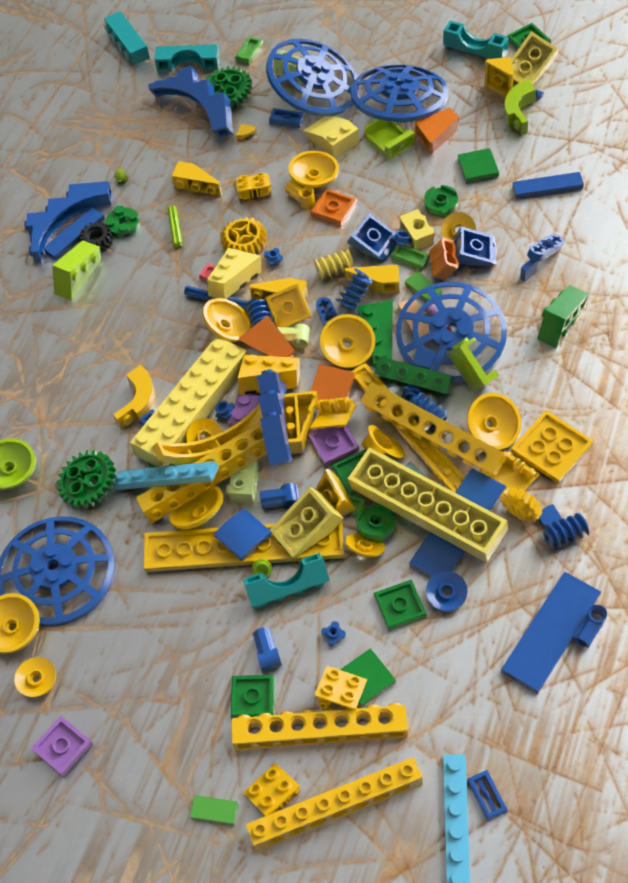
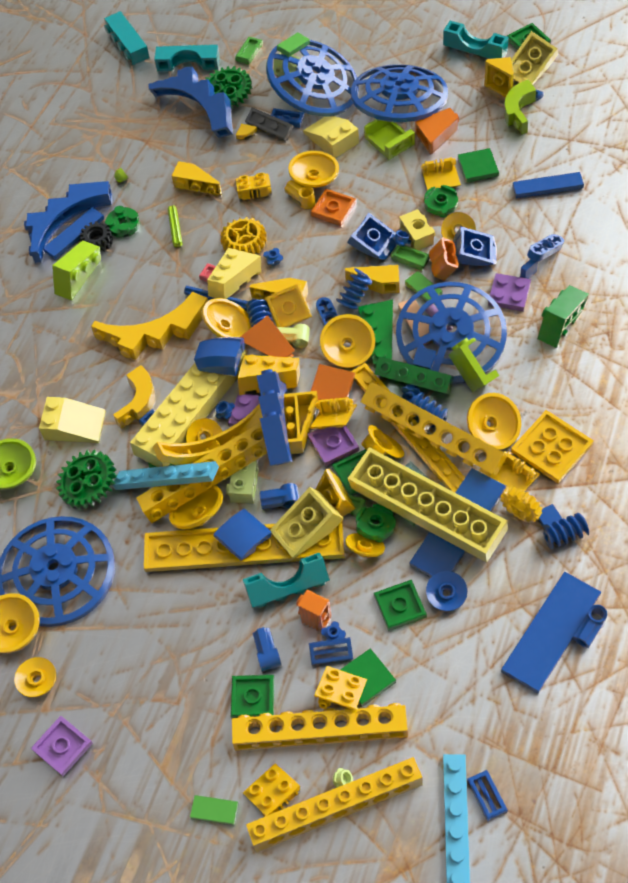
lime plate [252,559,272,577] -> none
light yellow piece [314,249,353,280] -> none
none -> light yellow slope [39,397,106,443]
none -> yellow arch [91,292,208,360]
none -> blue slope [194,337,245,376]
none -> dark grey tile [245,107,294,141]
none -> bright green tile [277,32,310,57]
none -> orange brick [296,590,332,633]
none -> blue tile [309,637,353,665]
none -> yellowish green plate [333,768,353,788]
none -> yellow hinge [421,157,461,190]
none -> medium lavender plate [488,273,531,312]

